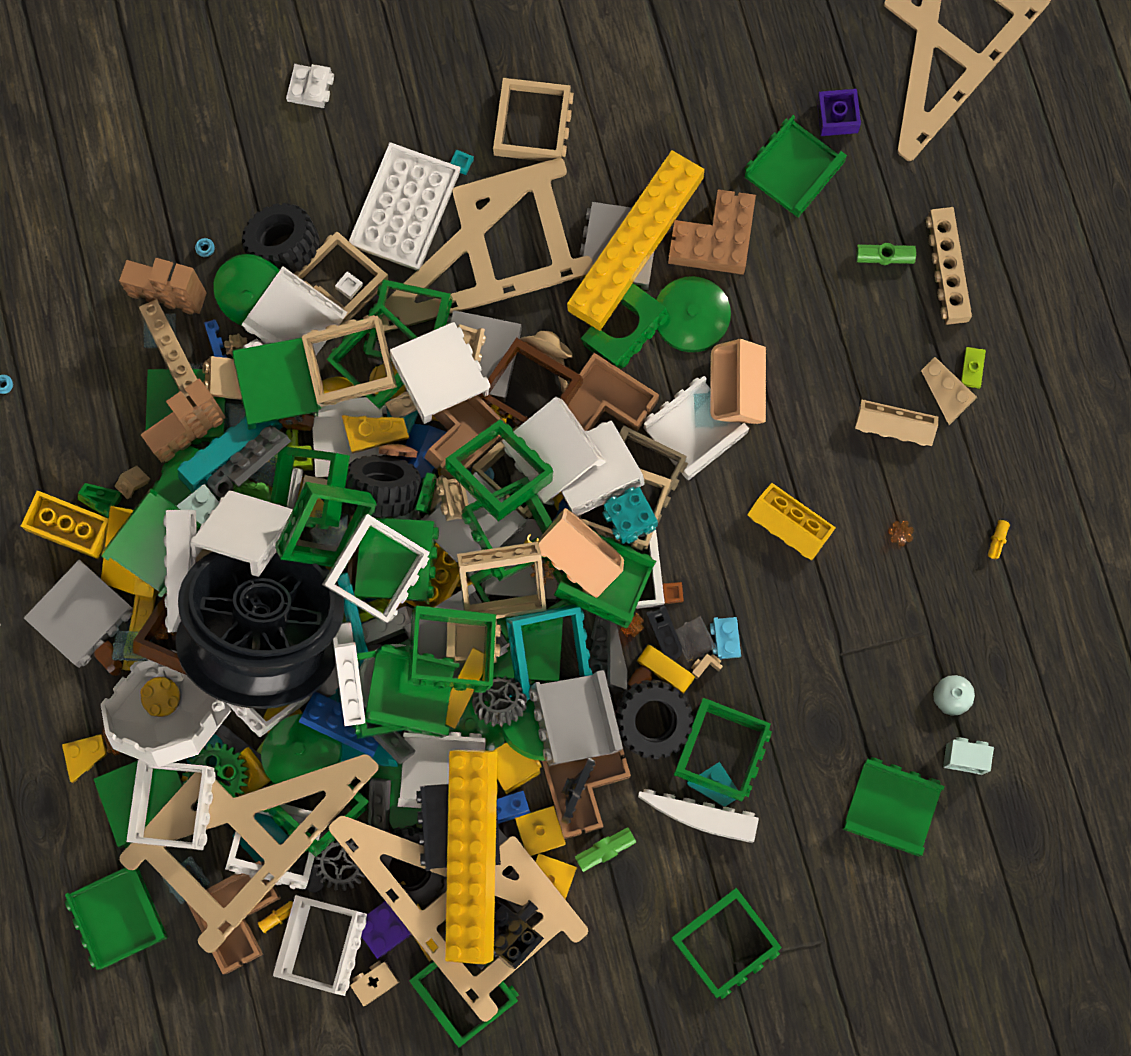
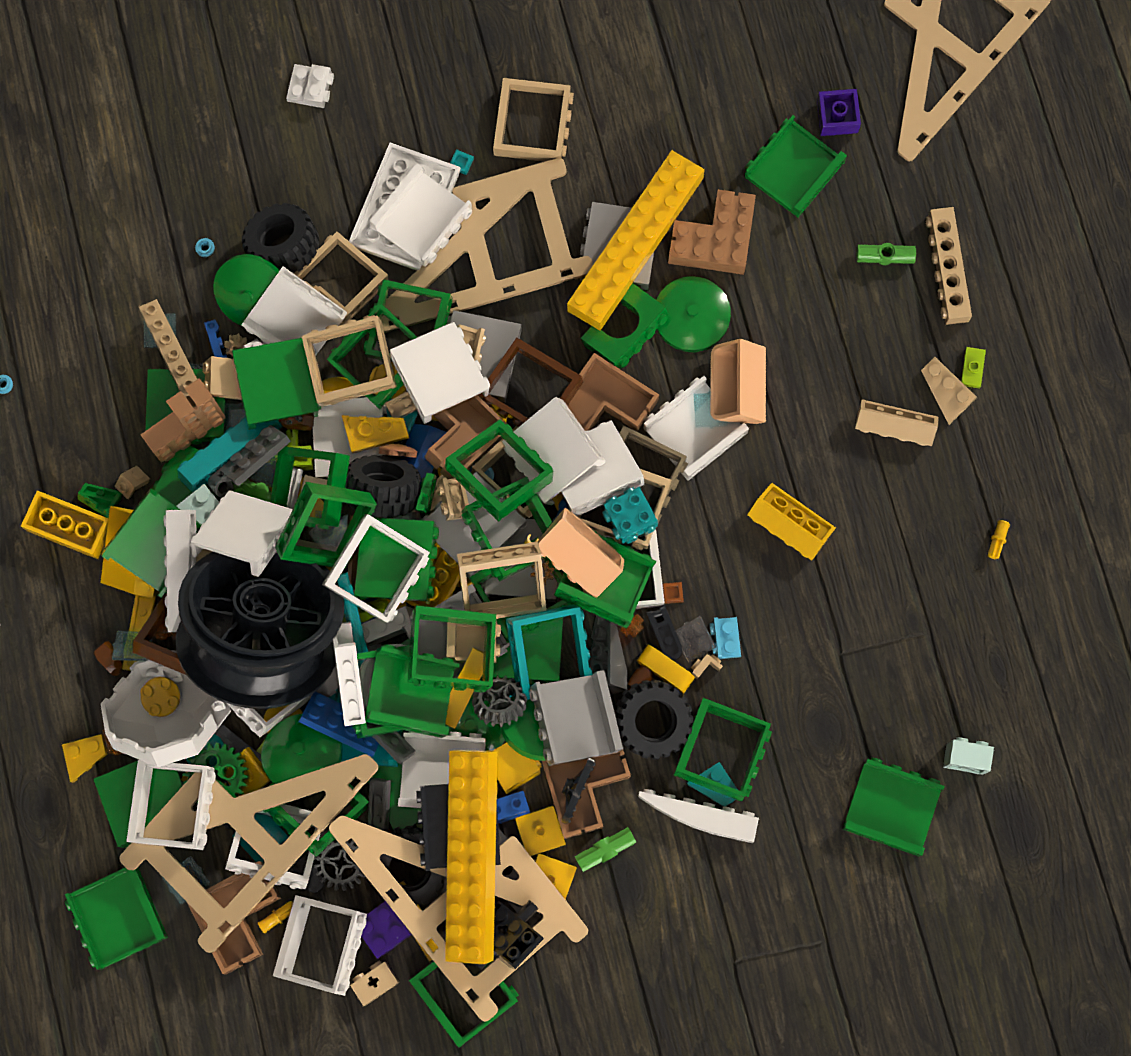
light grey panel [24,560,133,668] -> none
medium nougat piece [119,258,207,314] -> none
white plate [335,272,363,300] -> none
tan hat [520,331,572,393] -> none
green window [671,888,782,999] -> none
clear orange plant [888,521,914,546] -> none
light aqua cylinder [933,675,975,716] -> none
none -> white panel [369,163,472,267]

